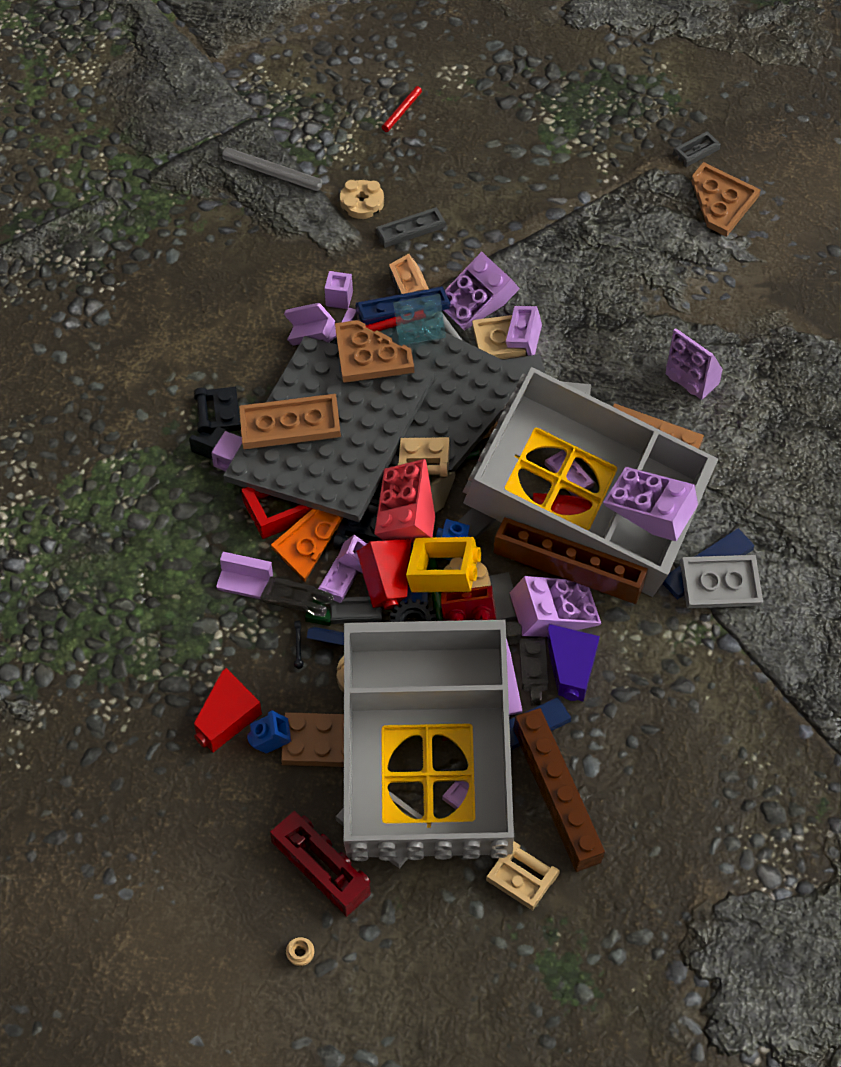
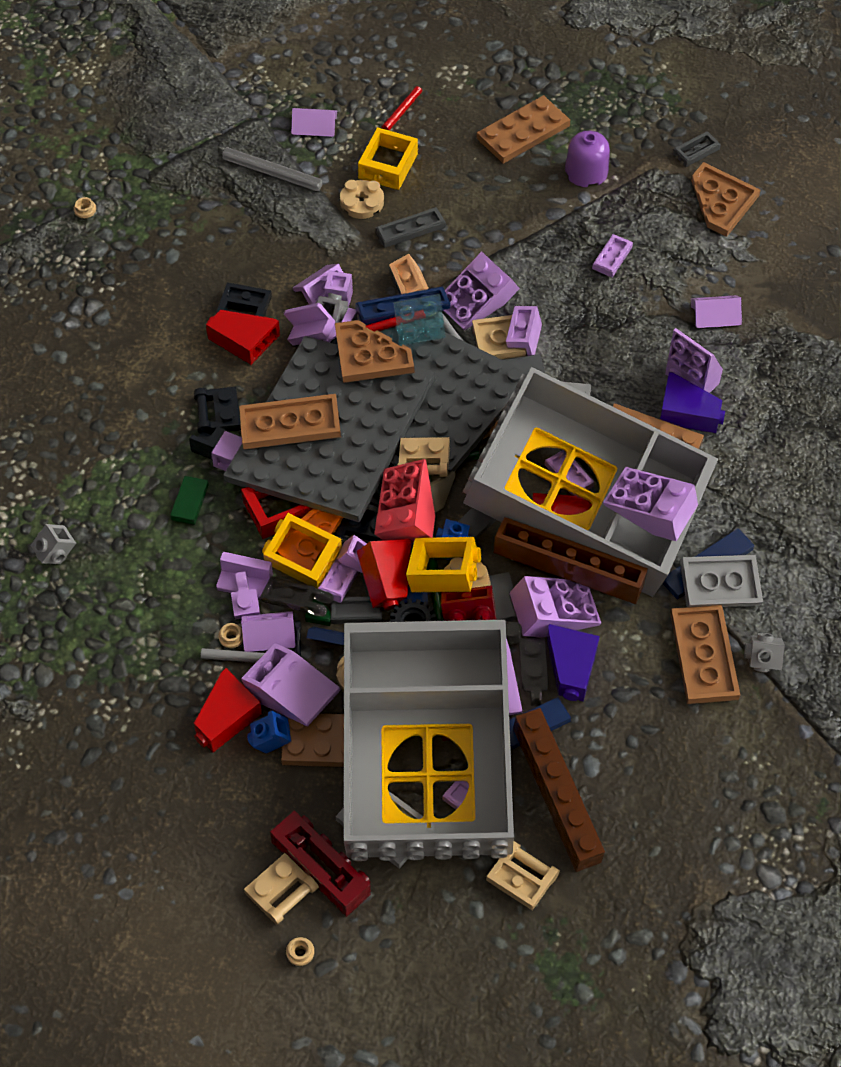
none -> light grey brick [30,524,76,564]
none -> tan plate [74,197,96,218]
none -> dark green tile [170,476,209,525]
none -> light grey bar [201,648,265,663]
none -> red slope [206,310,280,365]
none -> black plate [216,282,272,317]
none -> tan plate [218,623,243,648]
none -> lavender plate [231,571,260,620]
none -> lavender panel [241,611,296,652]
none -> lavender slope [241,643,341,727]
none -> tan plate [244,853,319,925]
none -> yellow window [262,513,342,590]
none -> lavender panel [291,108,337,137]
none -> lavender panel [293,264,343,305]
none -> light grey brick [316,293,349,323]
none -> yellow window [358,127,418,190]
none -> medium nougat plate [477,95,571,164]
none -> medium lavender cylinder [565,130,610,187]
none -> lavender plate [592,234,633,278]
none -> dark purple slope [660,372,725,433]
none -> medium nougat plate [670,605,740,704]
none -> lavender panel [691,295,742,328]
none -> light grey brick [744,633,785,672]

